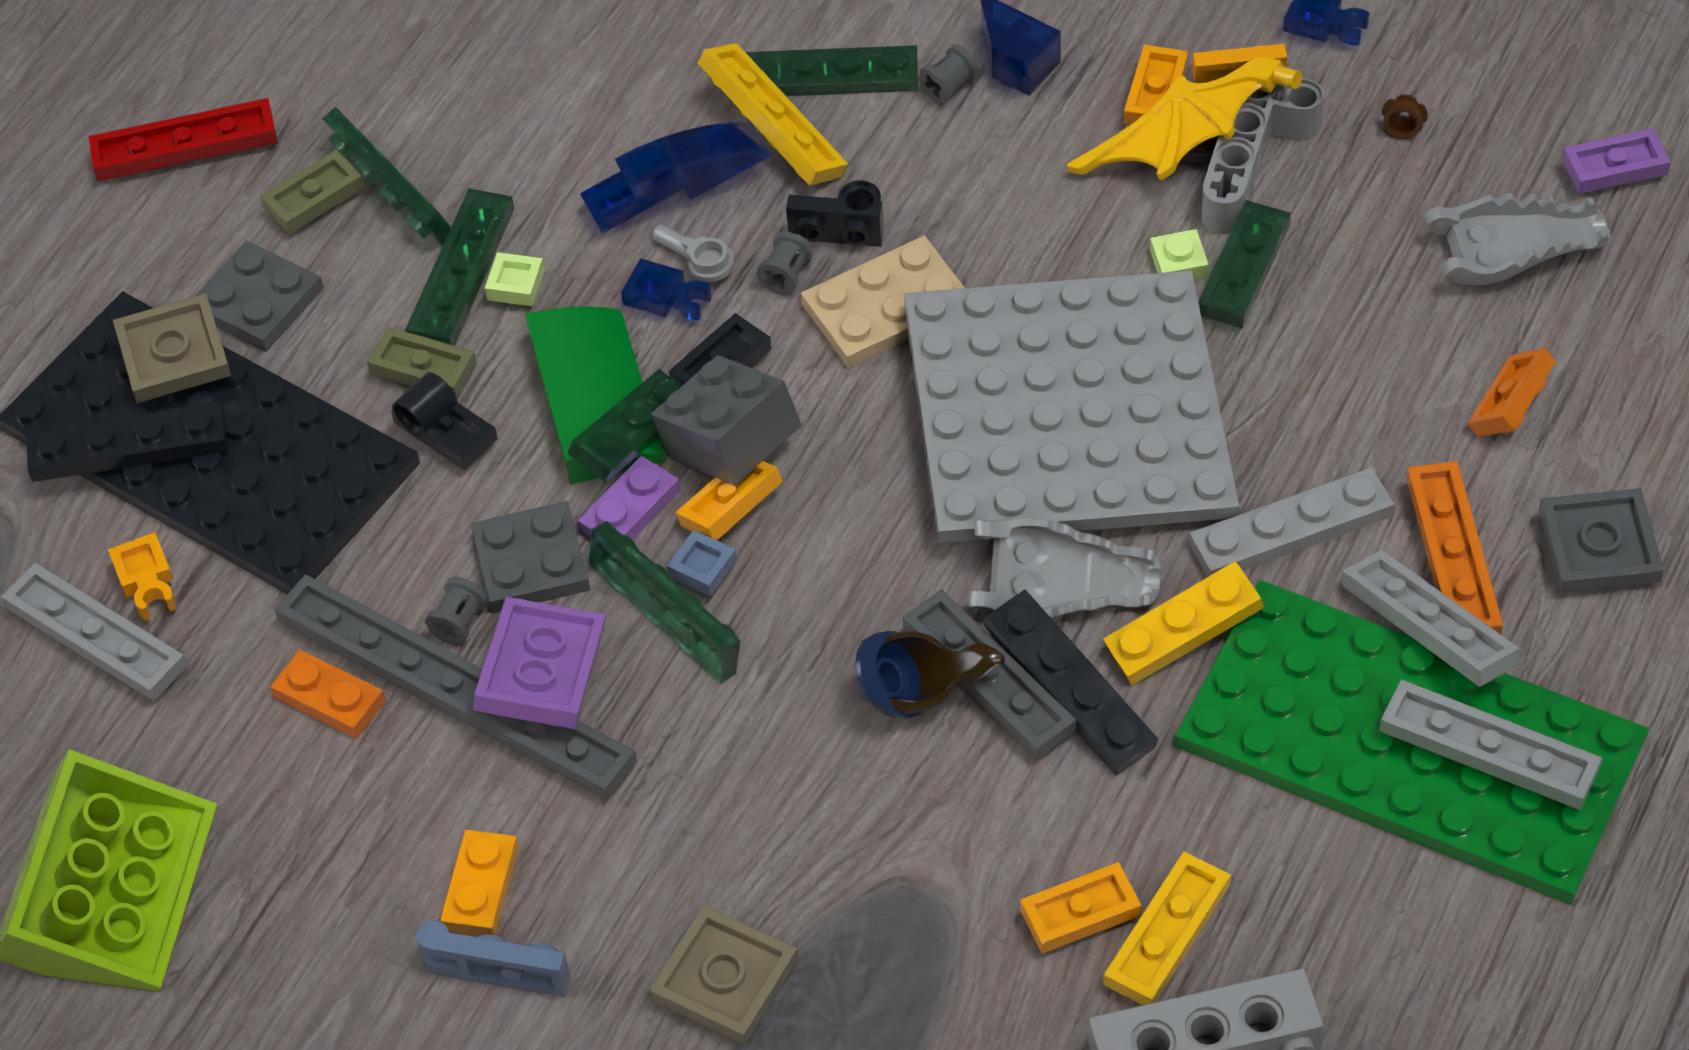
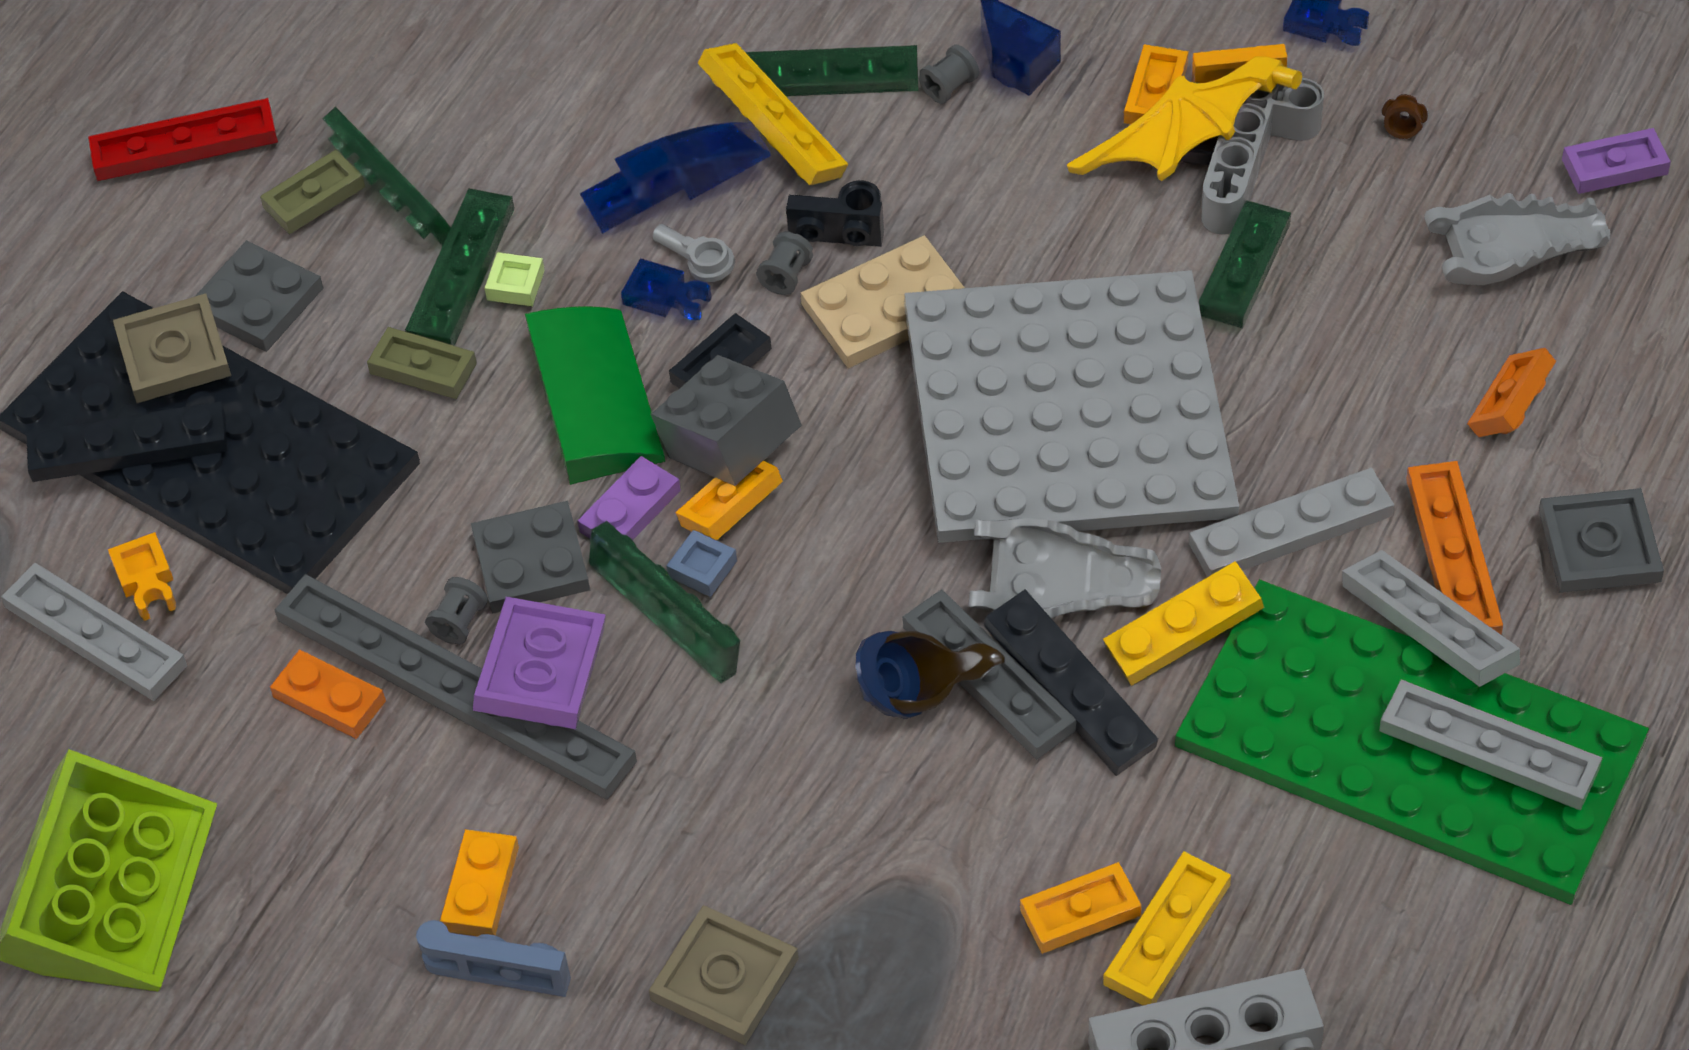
black plate [391,372,498,470] -> none
clear green plate [567,369,682,482] -> none
yellowish green plate [1150,229,1209,279] -> none

